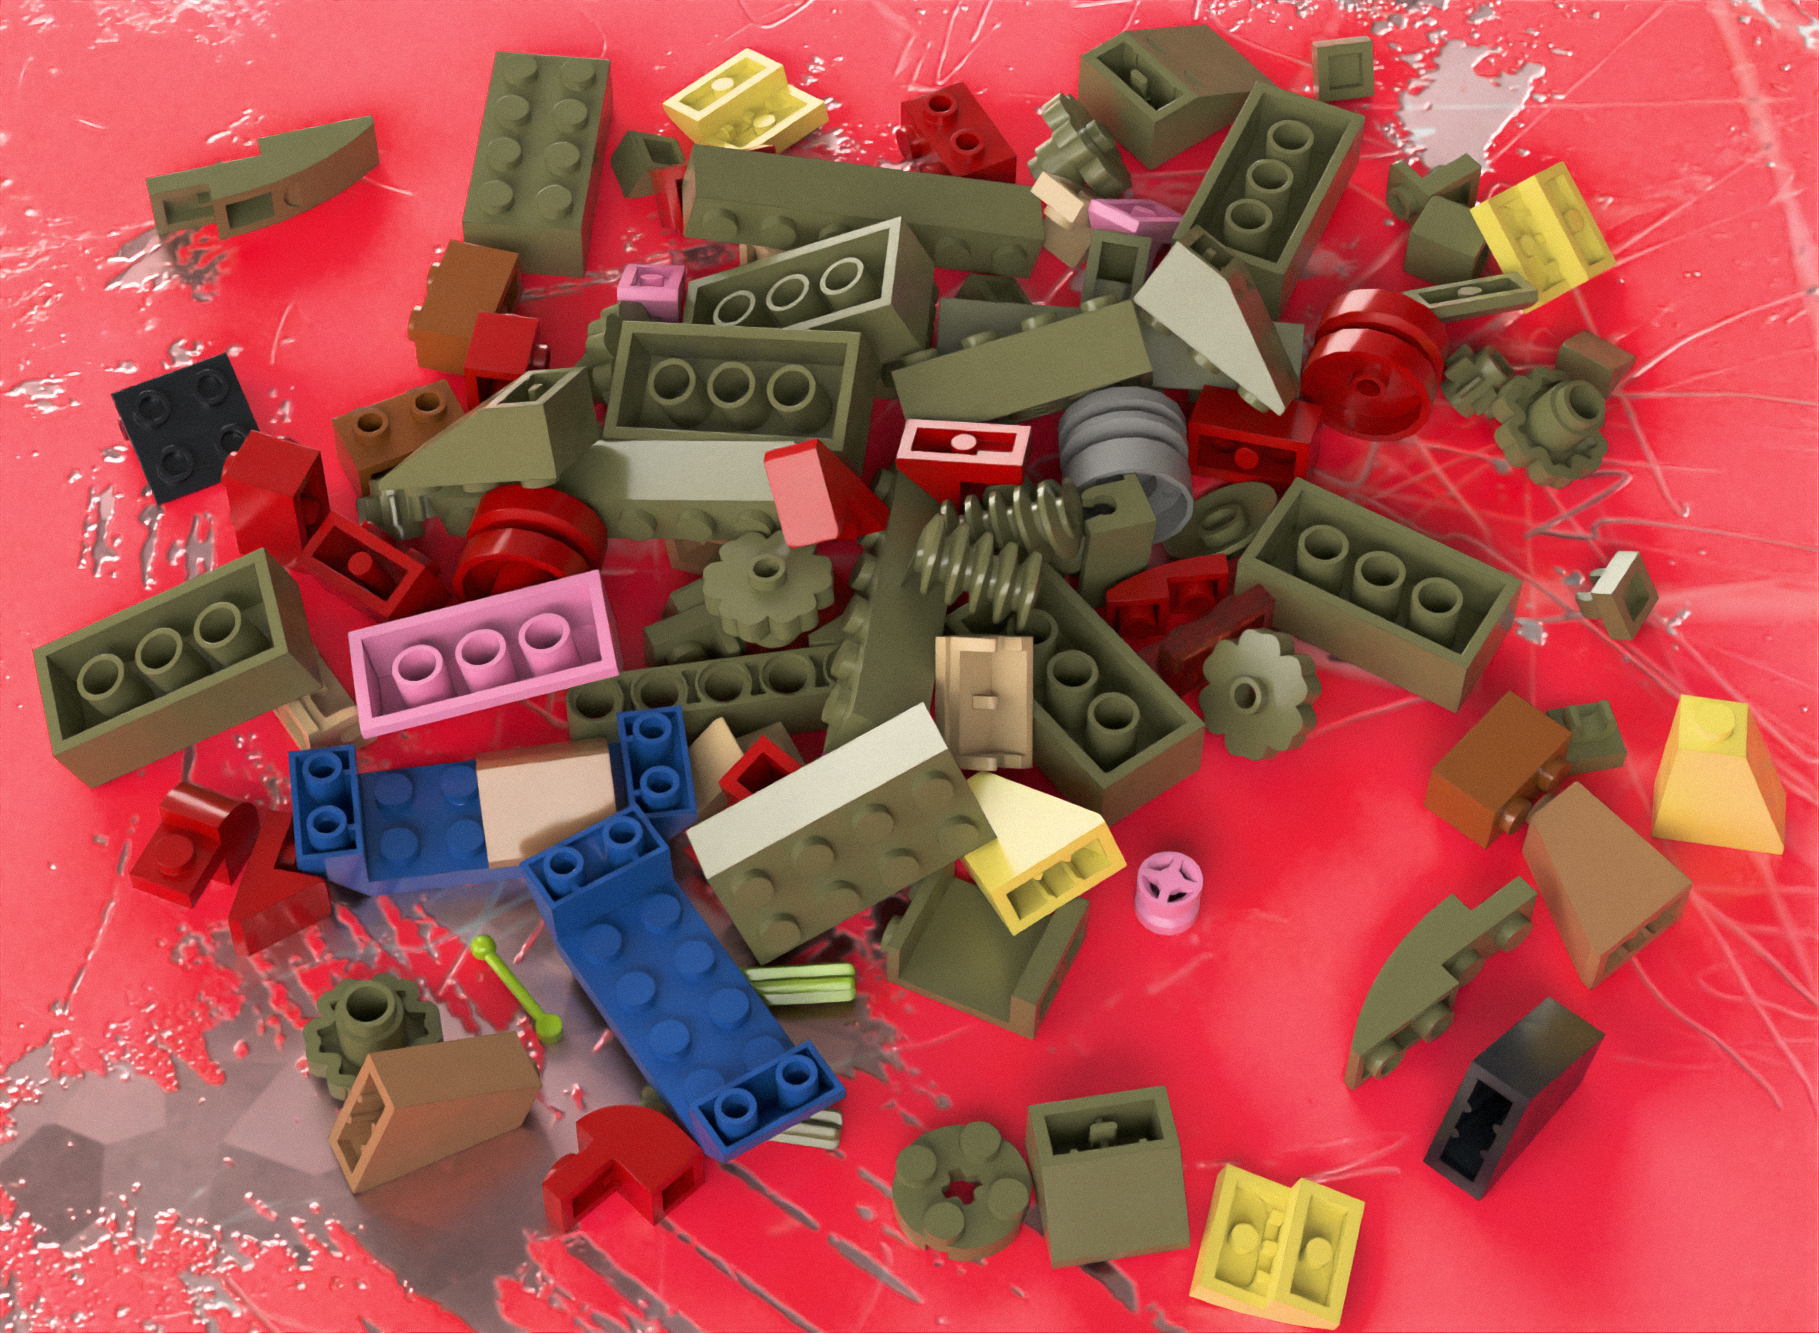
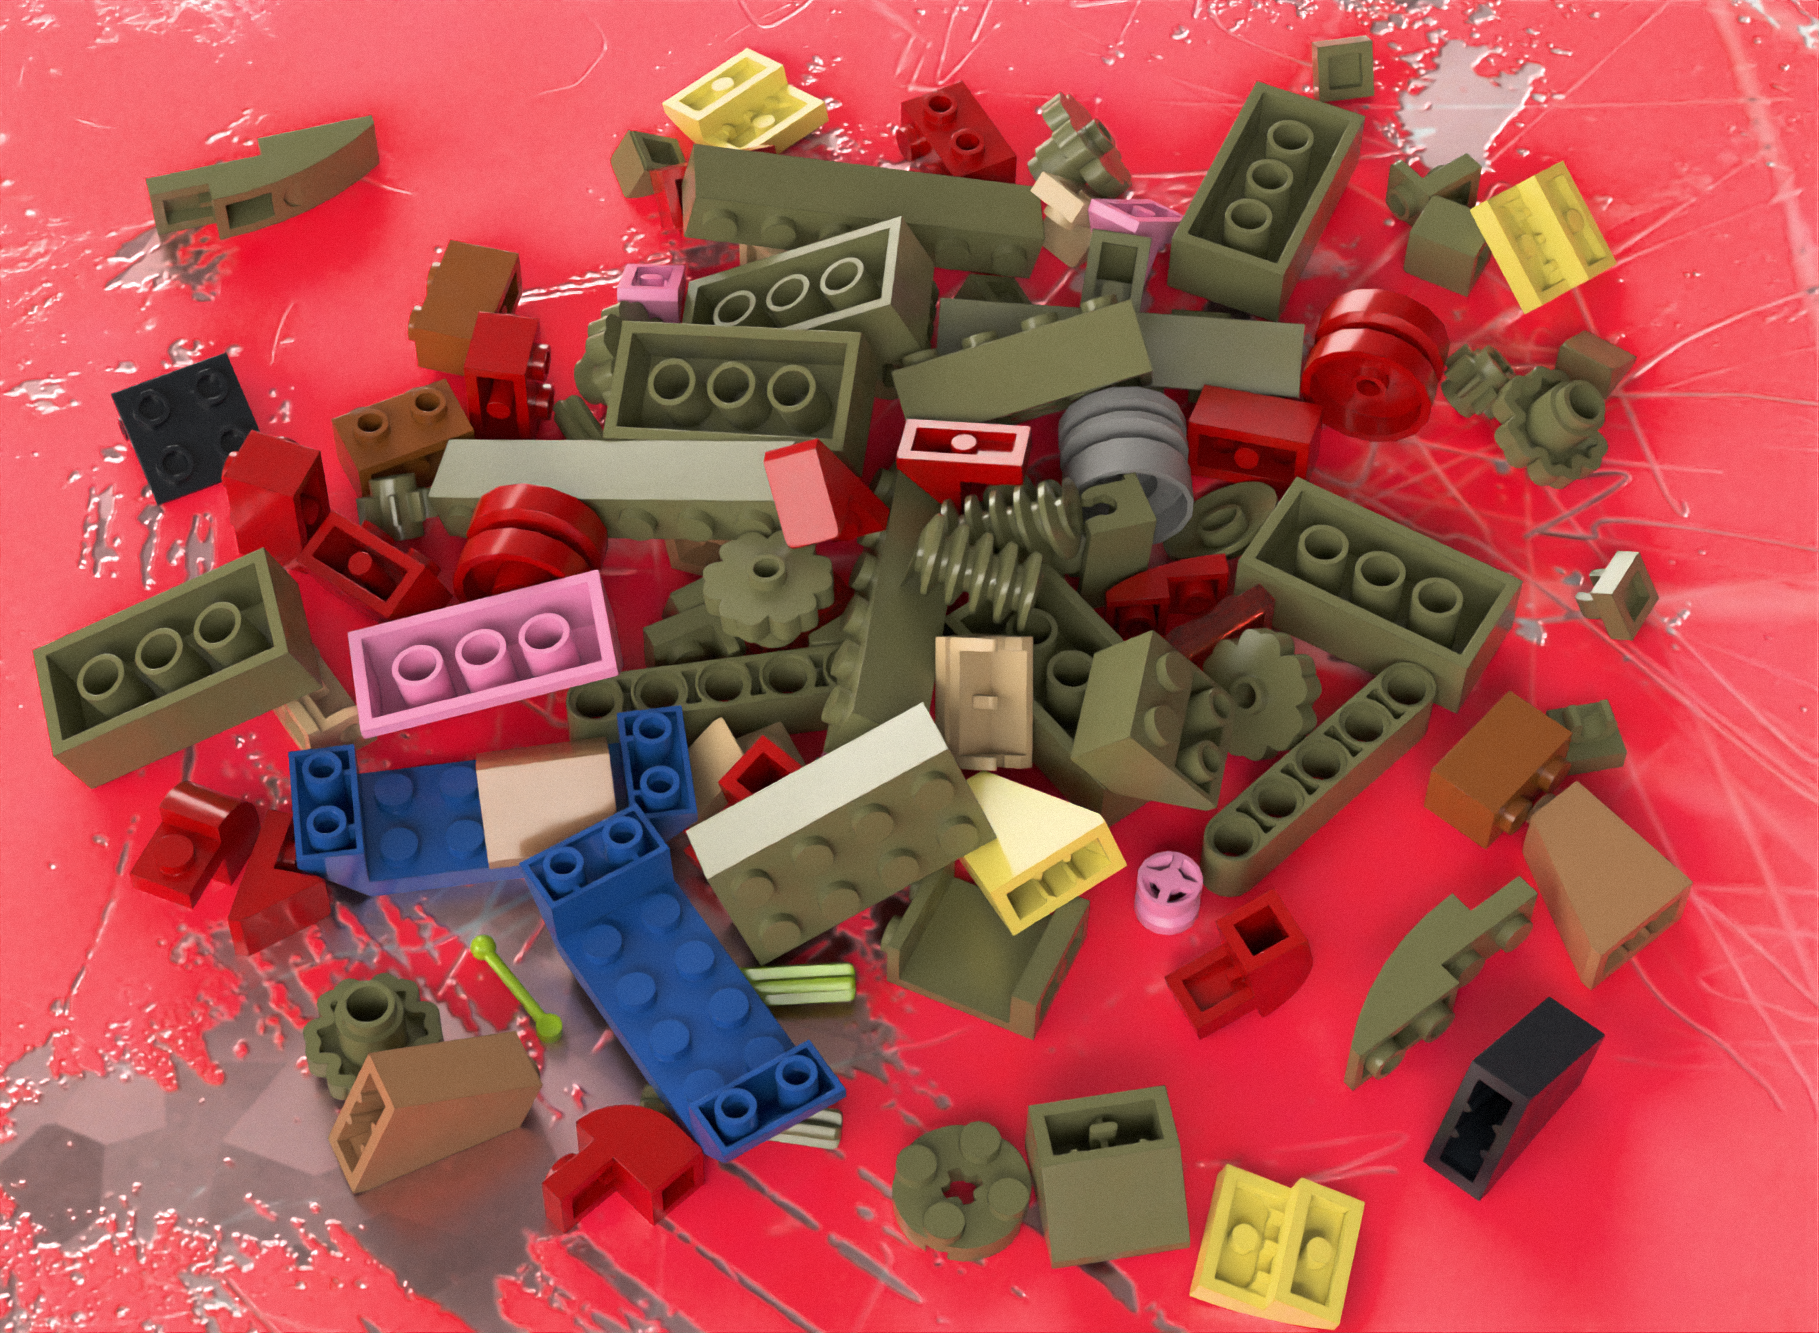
olive slope [378,366,600,497] -> none
olive brick [462,51,613,278] -> none
olive slope [1077,24,1279,171] -> none
slope [1132,224,1302,416] -> none
olive slope [1401,272,1538,324] -> none
light yellow slope [1651,694,1786,855] -> none
none -> olive slope [1070,630,1238,811]
none -> red brick [1164,888,1313,1040]
none -> olive beam [1200,662,1436,897]

